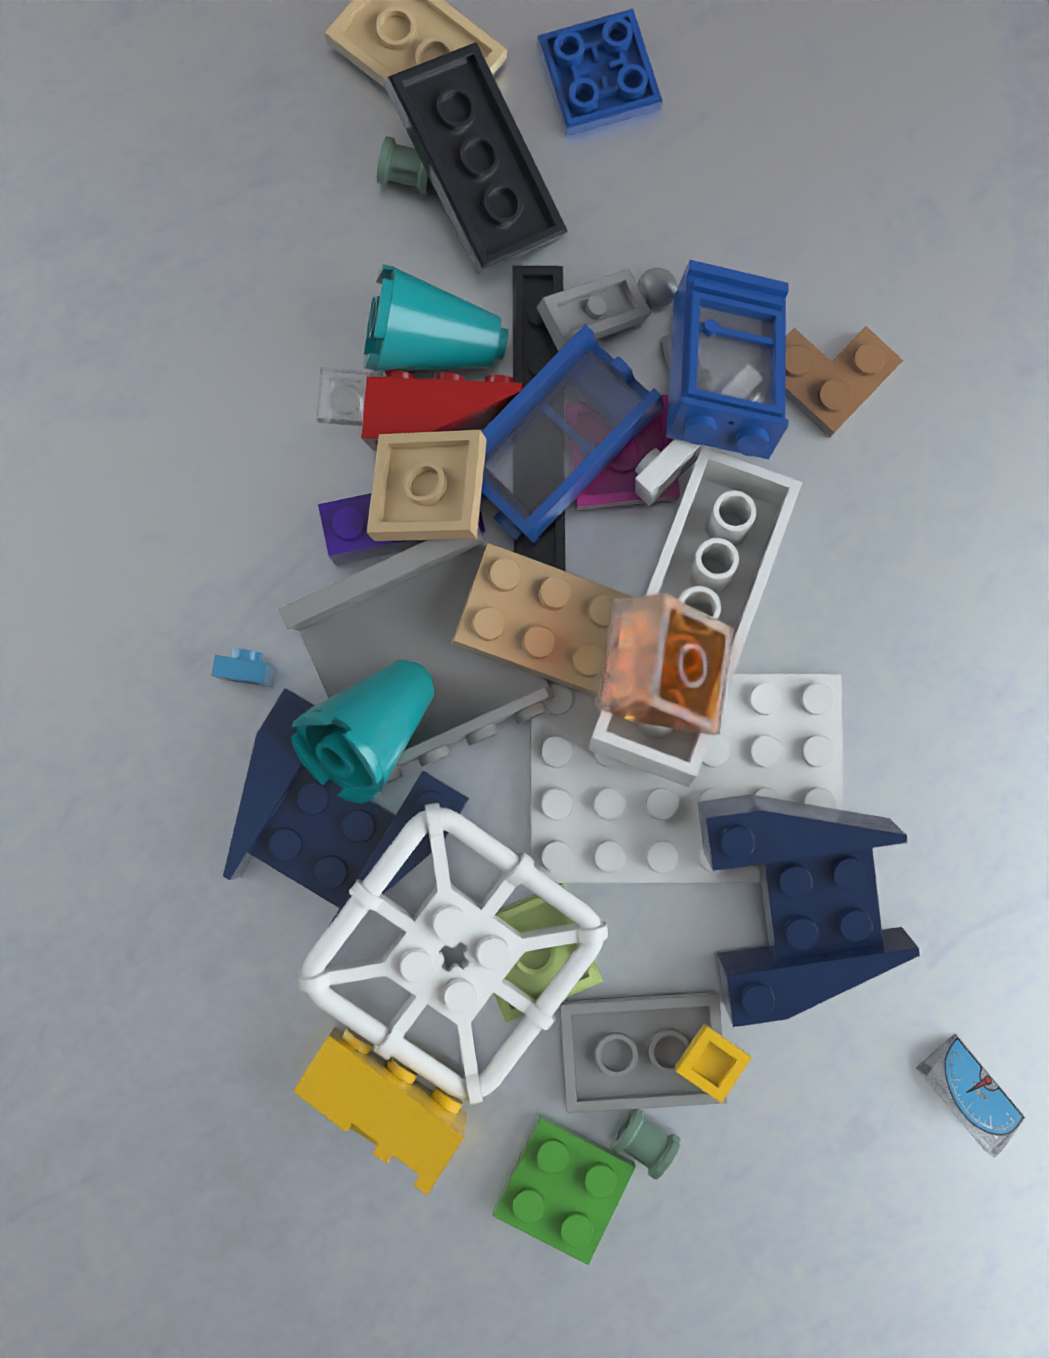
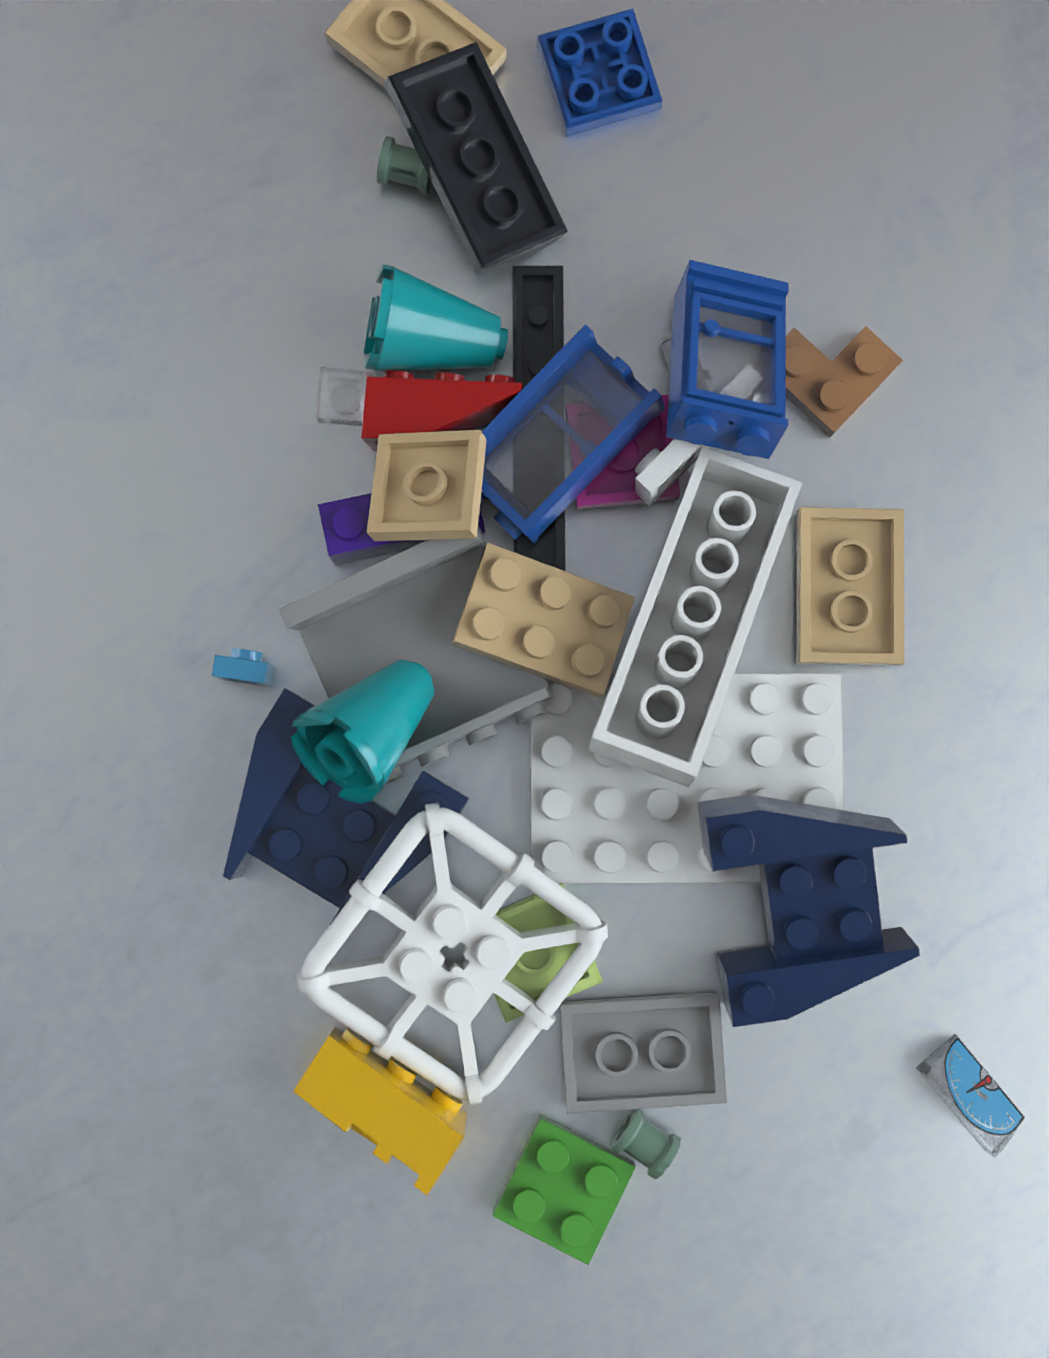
light grey plate [537,267,677,351] -> none
clear orange slope [597,593,734,735] -> none
yellow plate [674,1023,752,1103] -> none
none -> tan plate [796,507,904,666]

